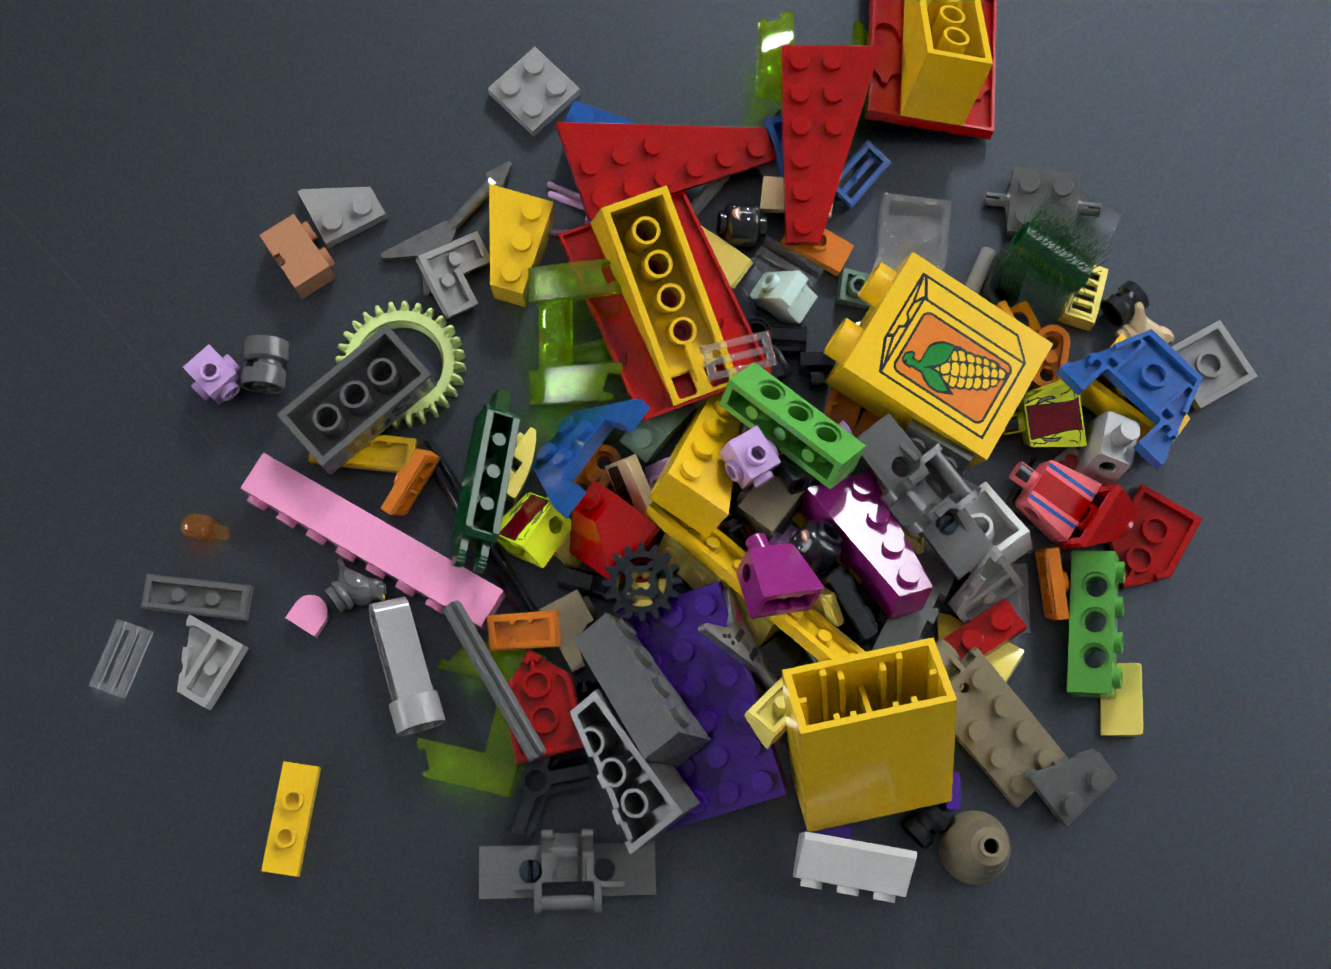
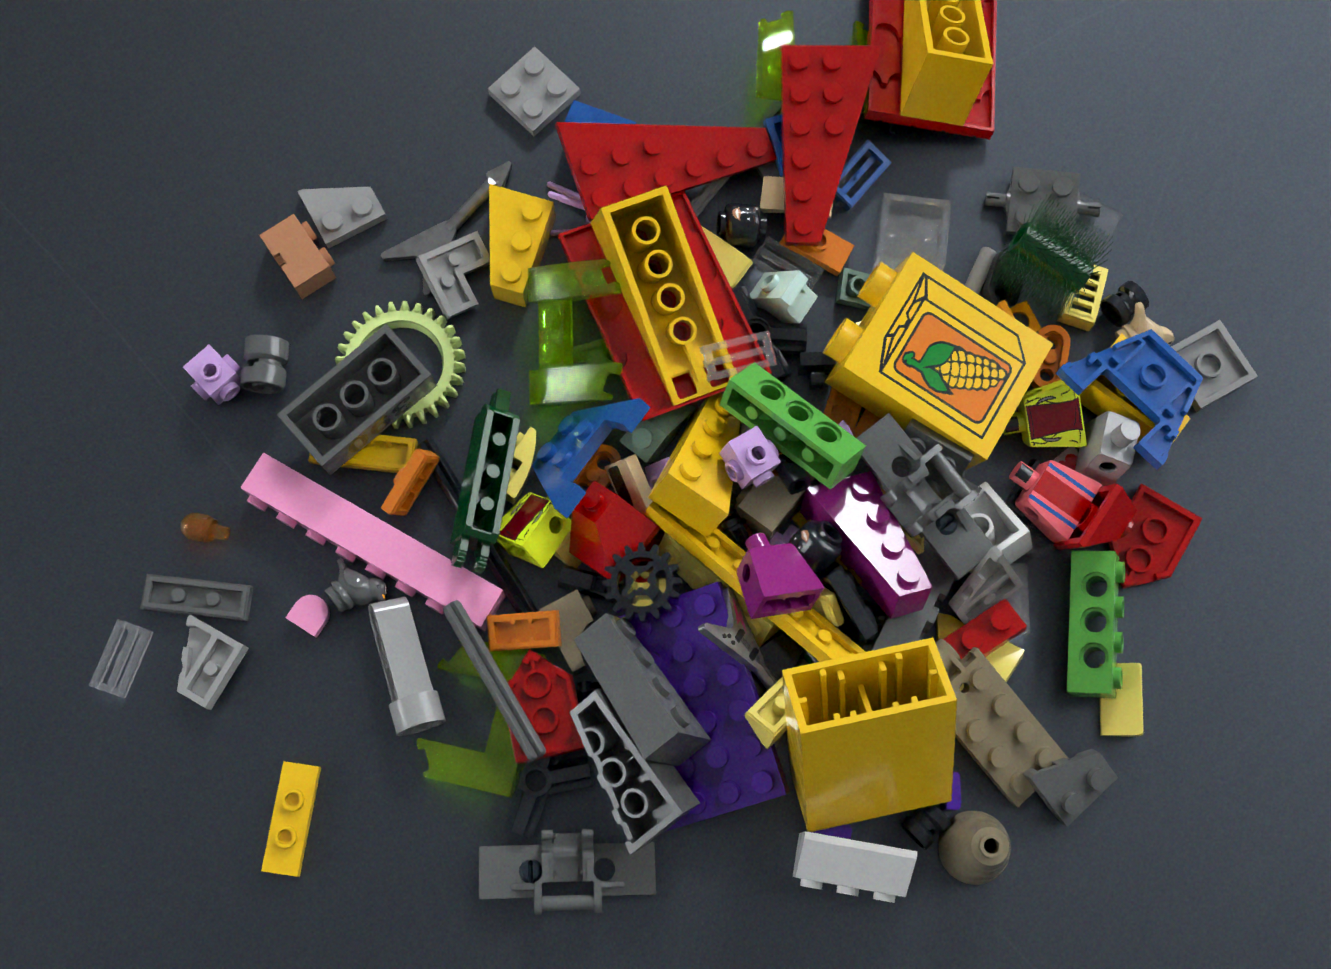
orange plate [1035,547,1069,620] -> none

